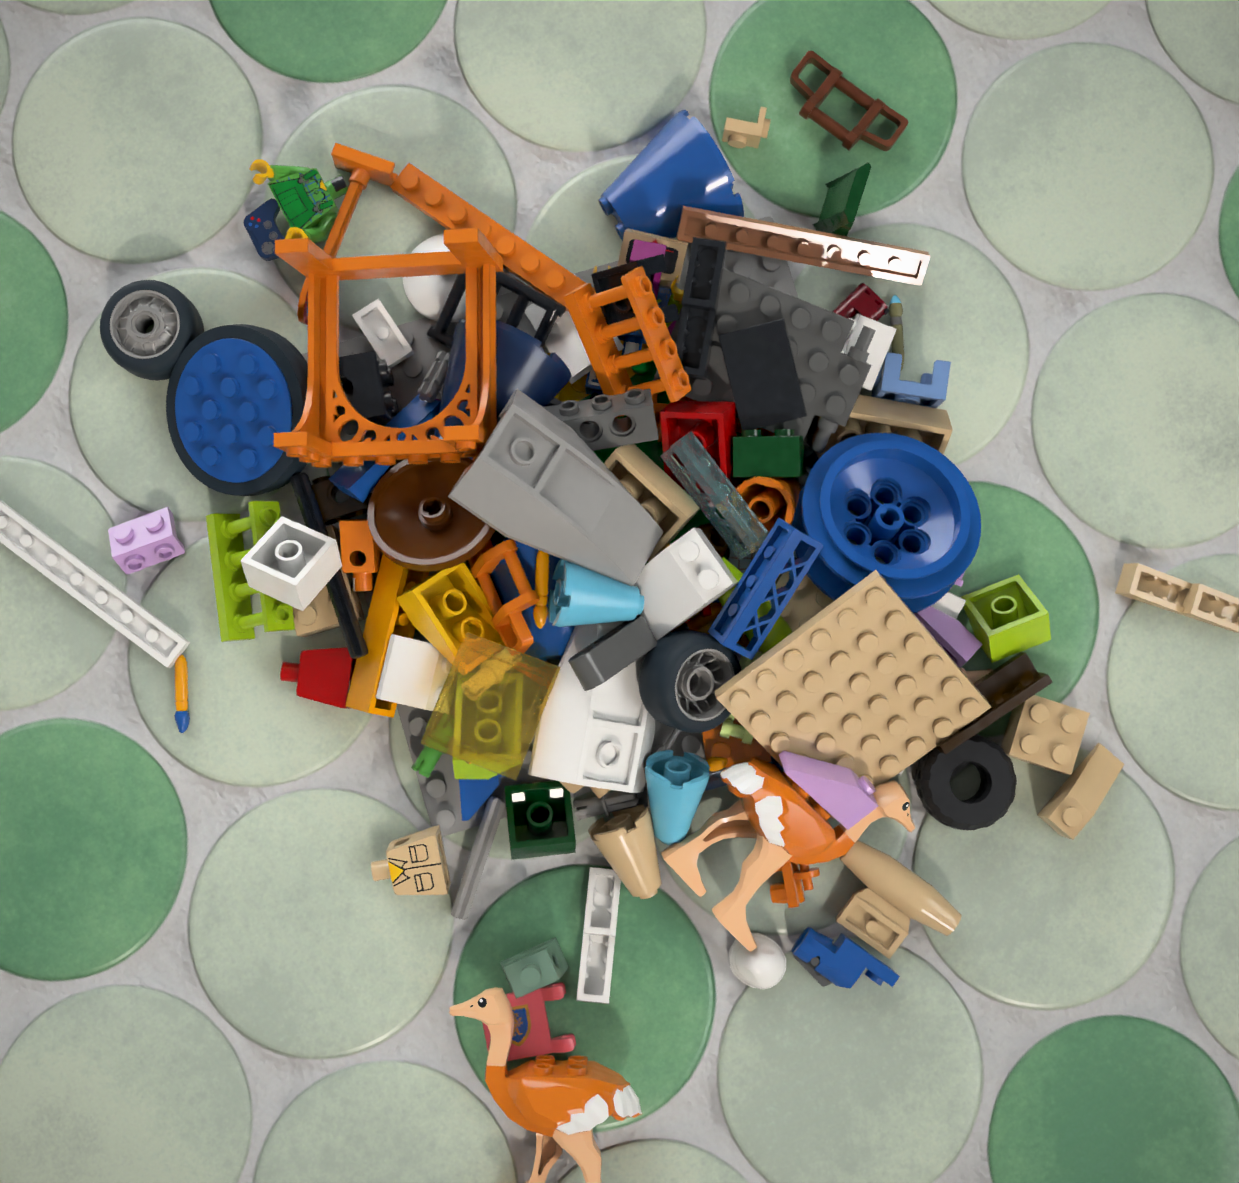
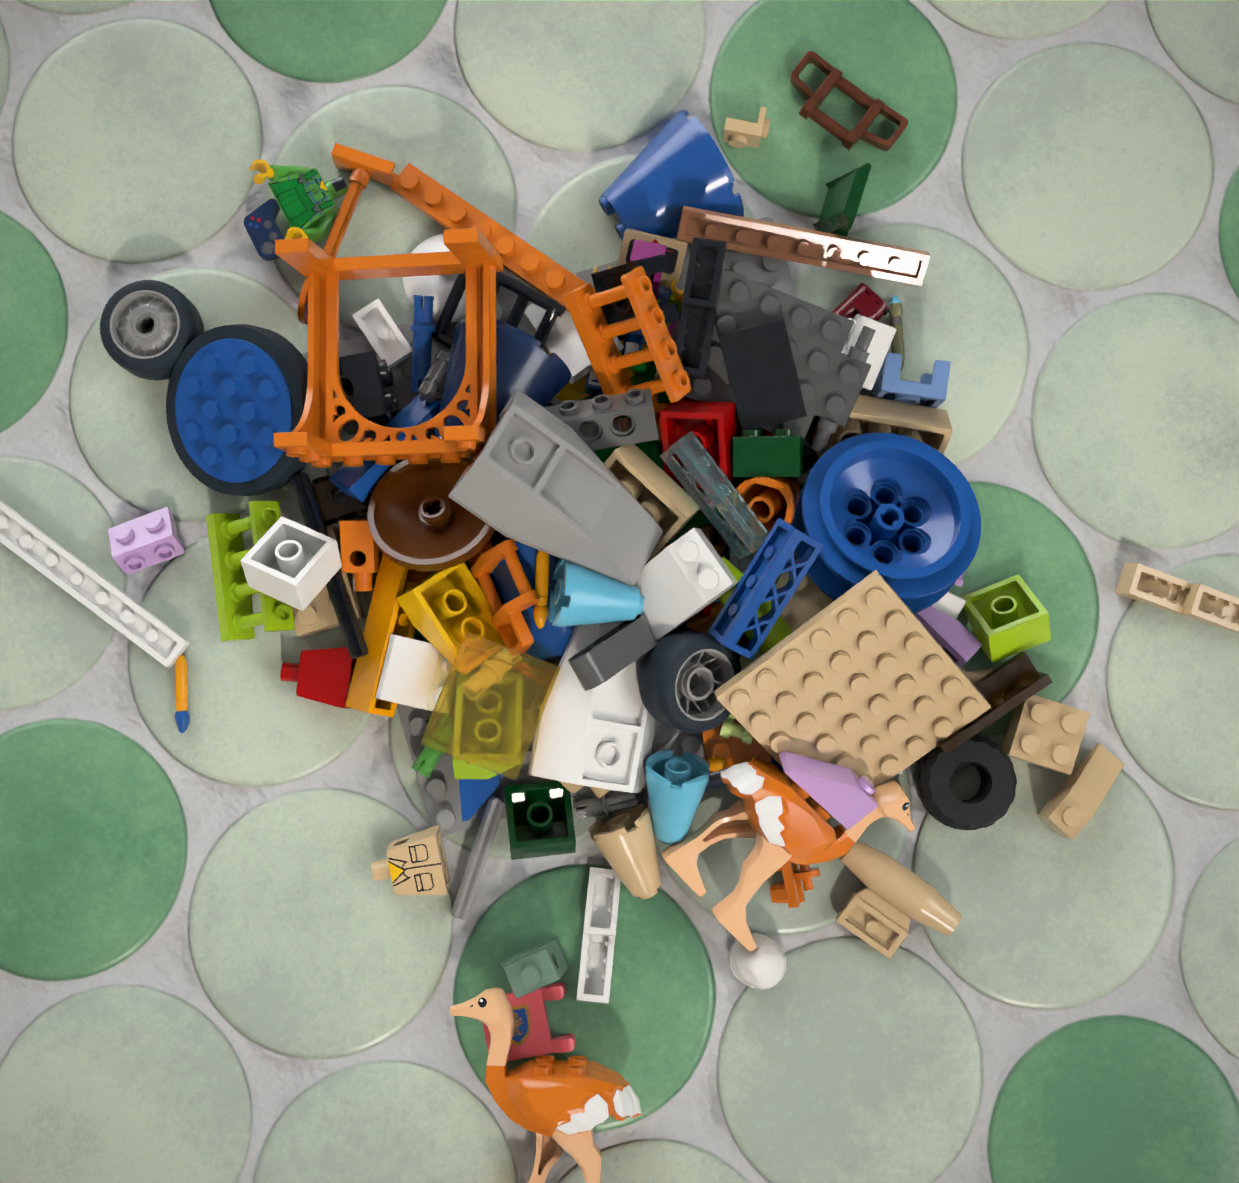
blue plate [791,927,900,989] -> none
none -> blue pin [410,295,435,393]

